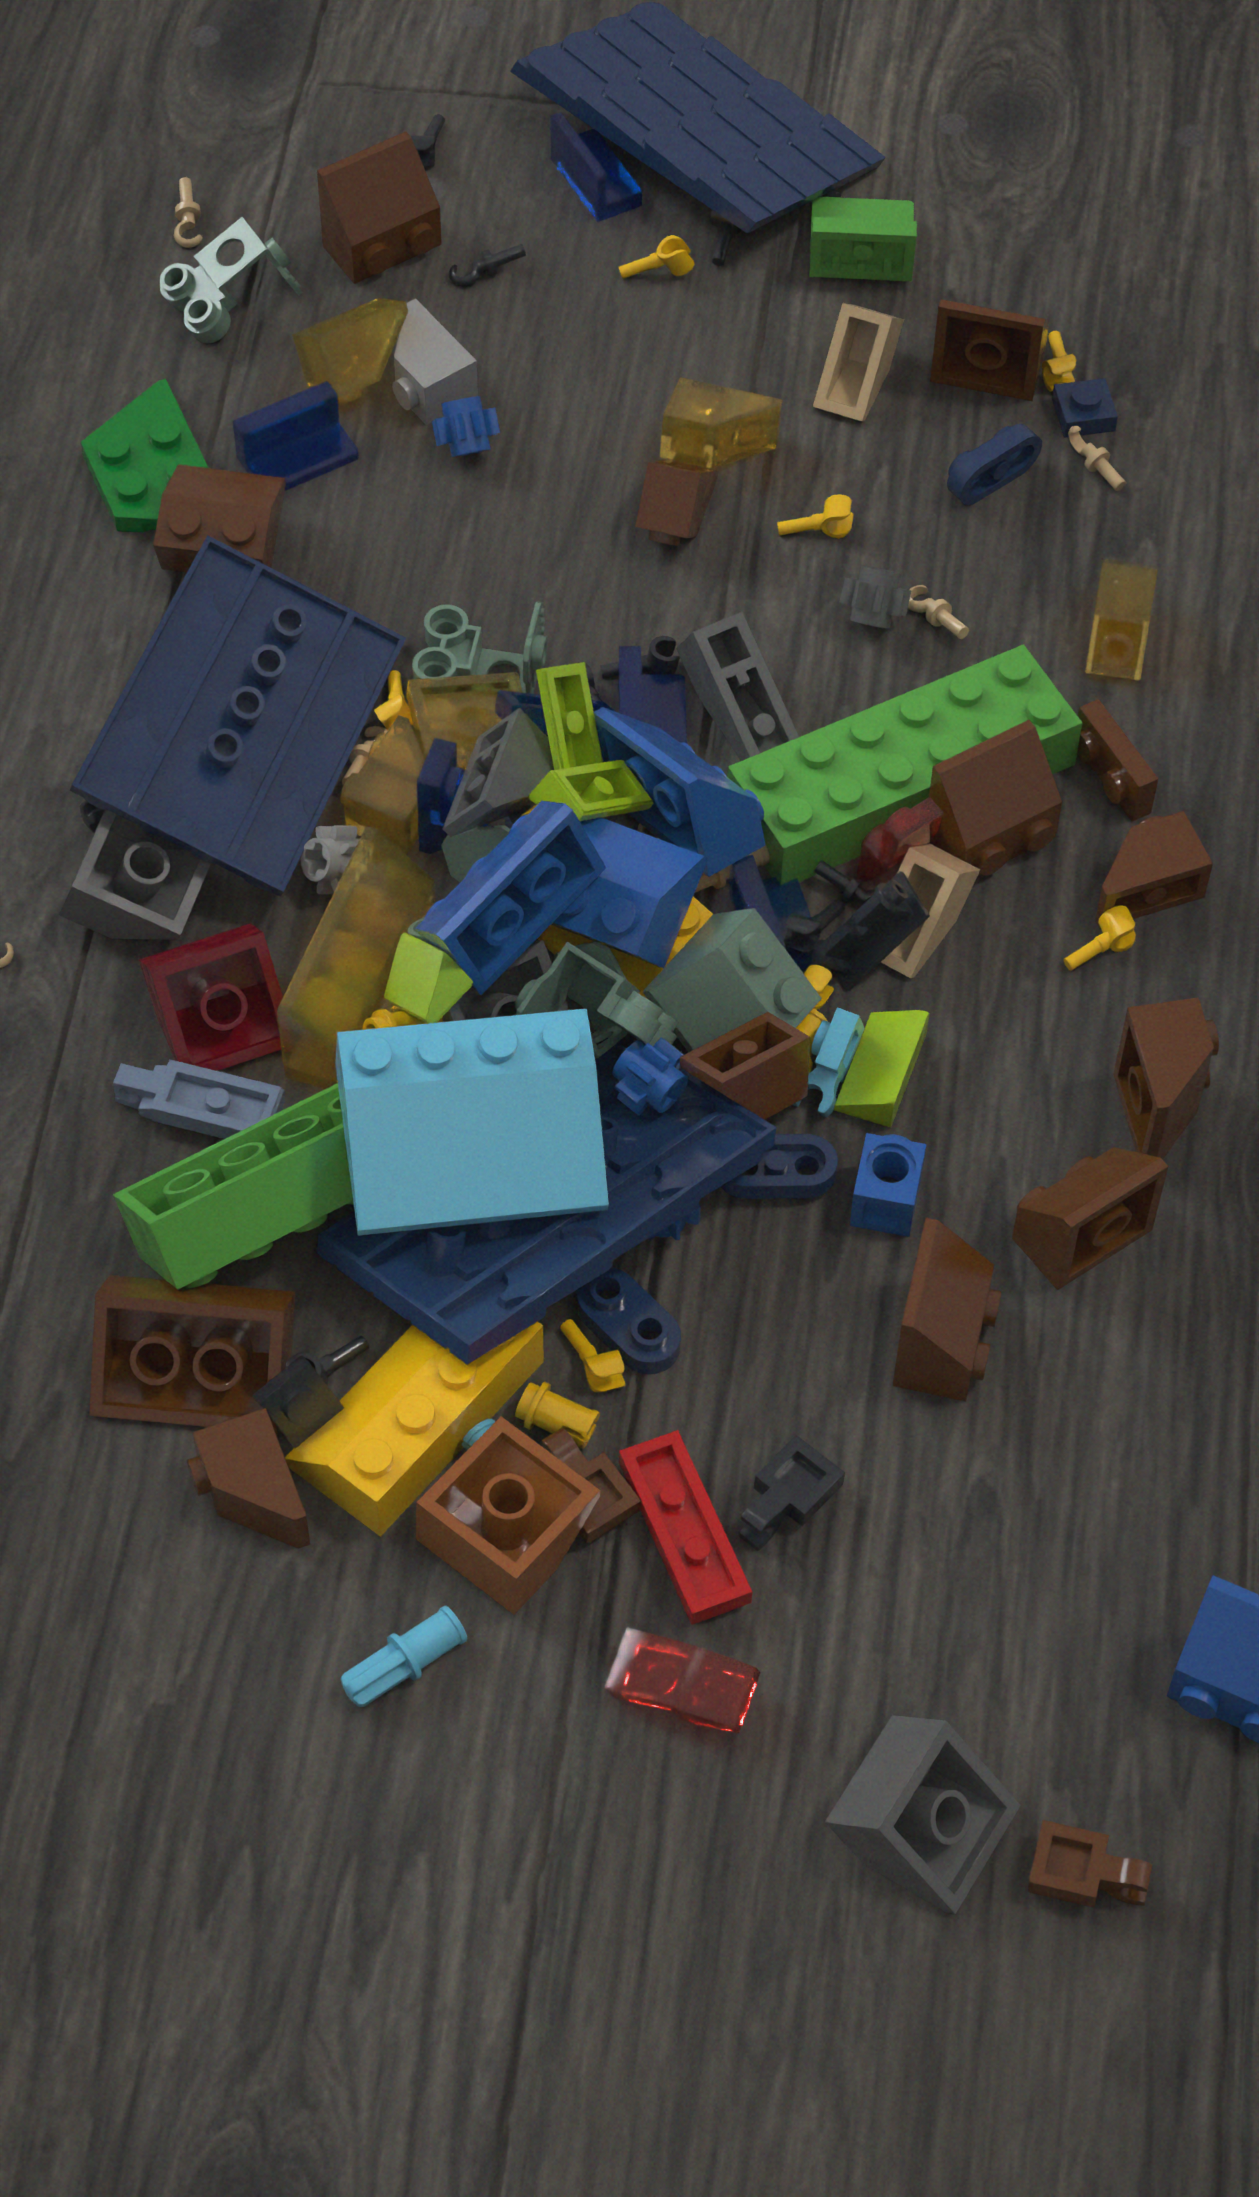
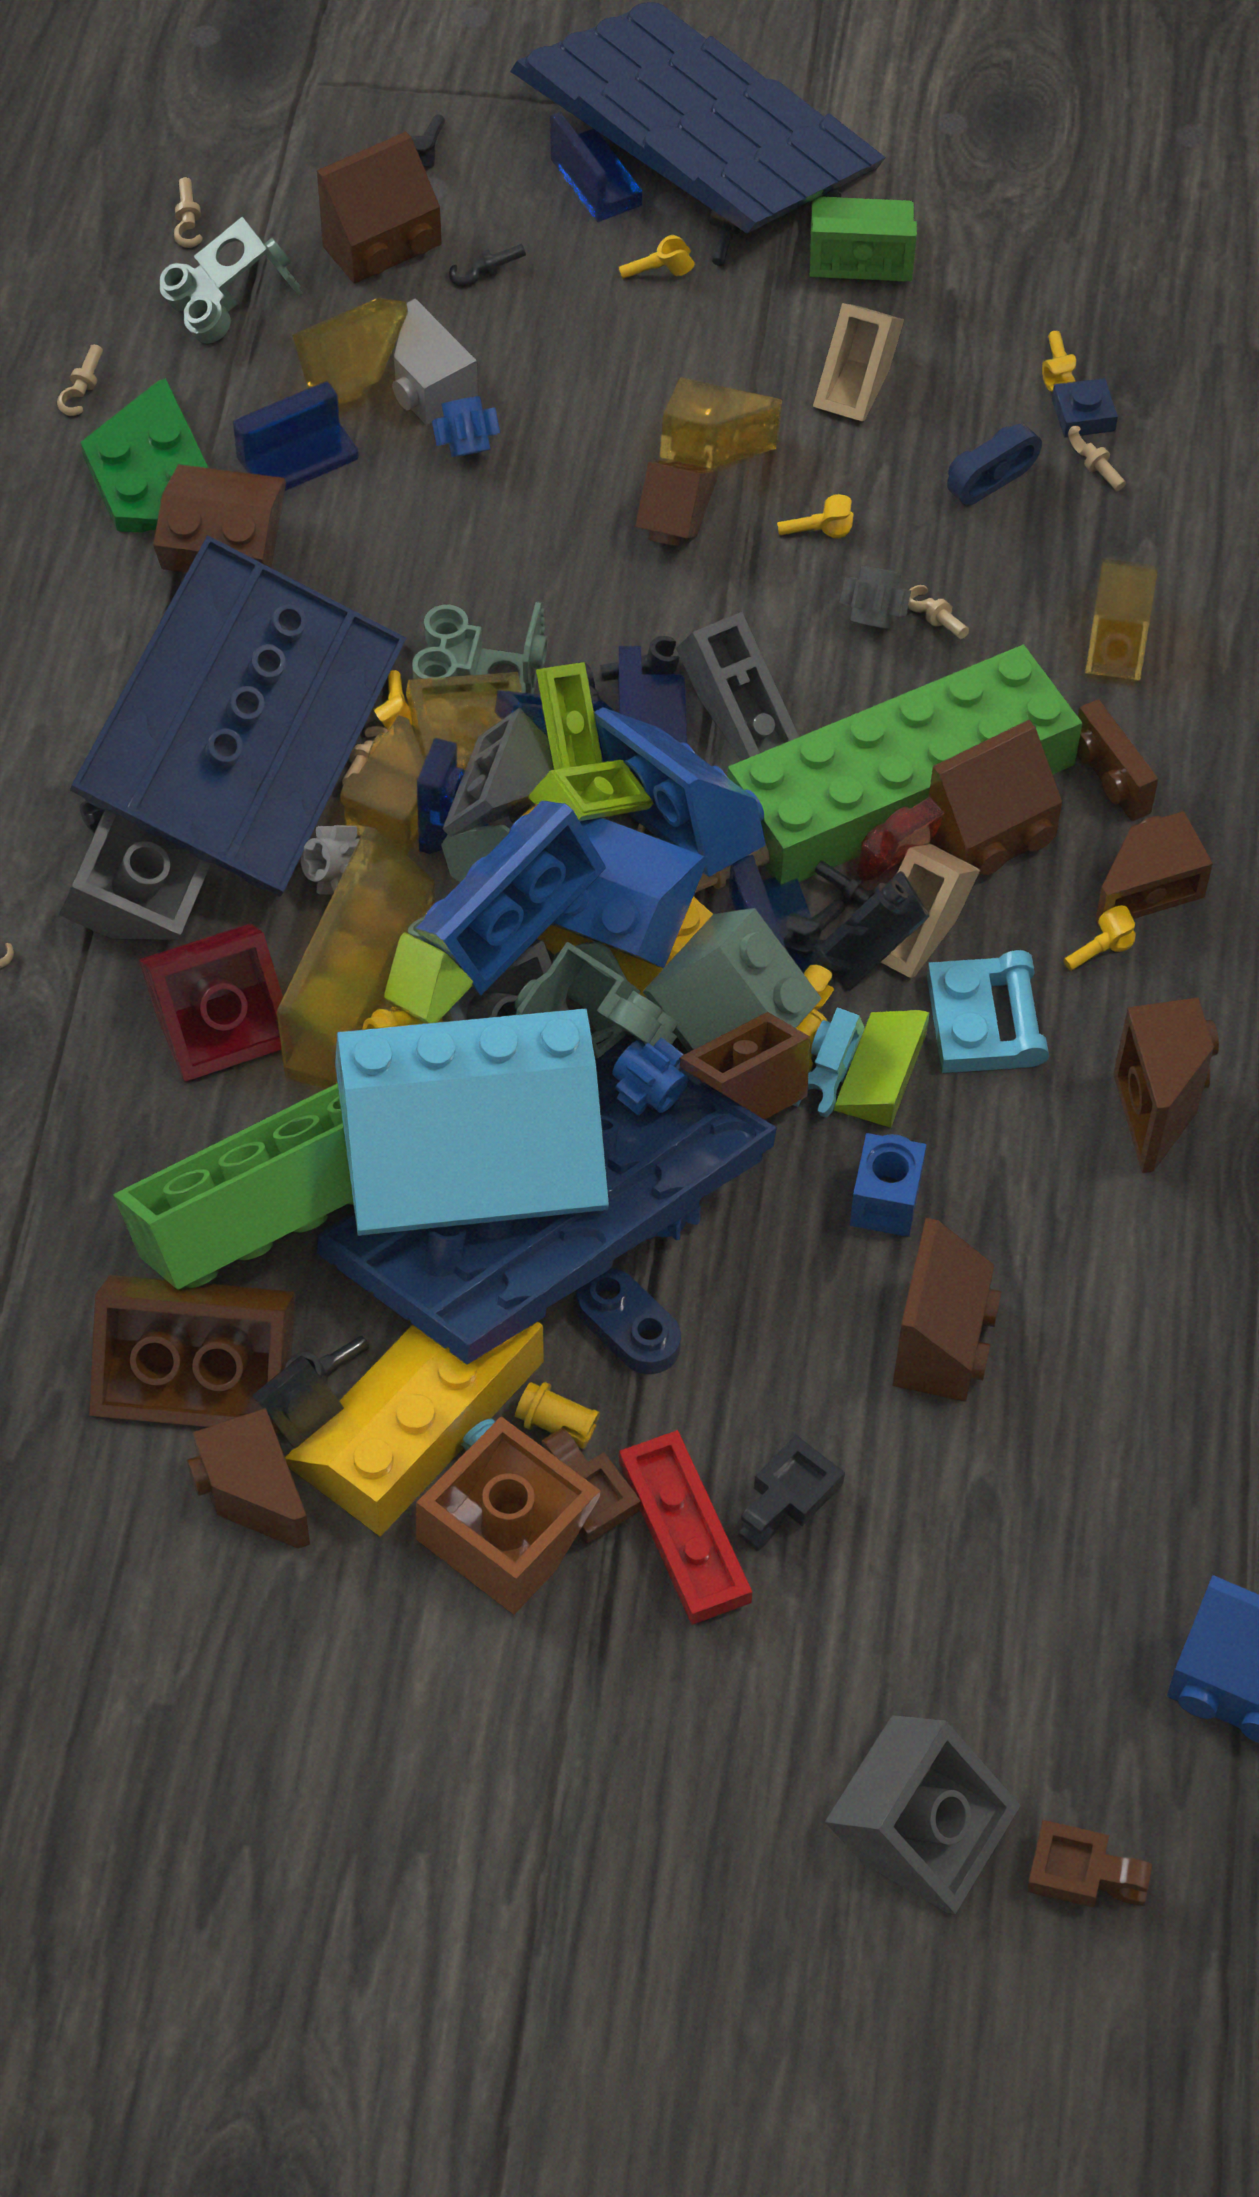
sand blue hinge [113,1059,285,1139] -> none
medium azure axle [340,1605,467,1707] -> none
yellow hand [560,1319,625,1392] -> none
clear red slope [605,1628,761,1734] -> none
dark blue plate [721,1134,838,1199] -> none
reddish brown slope [930,299,1050,401] -> none
reddish brown slope [1012,1147,1169,1290] -> none
none -> tan hand [57,344,103,416]
none -> medium azure plate [927,950,1049,1073]

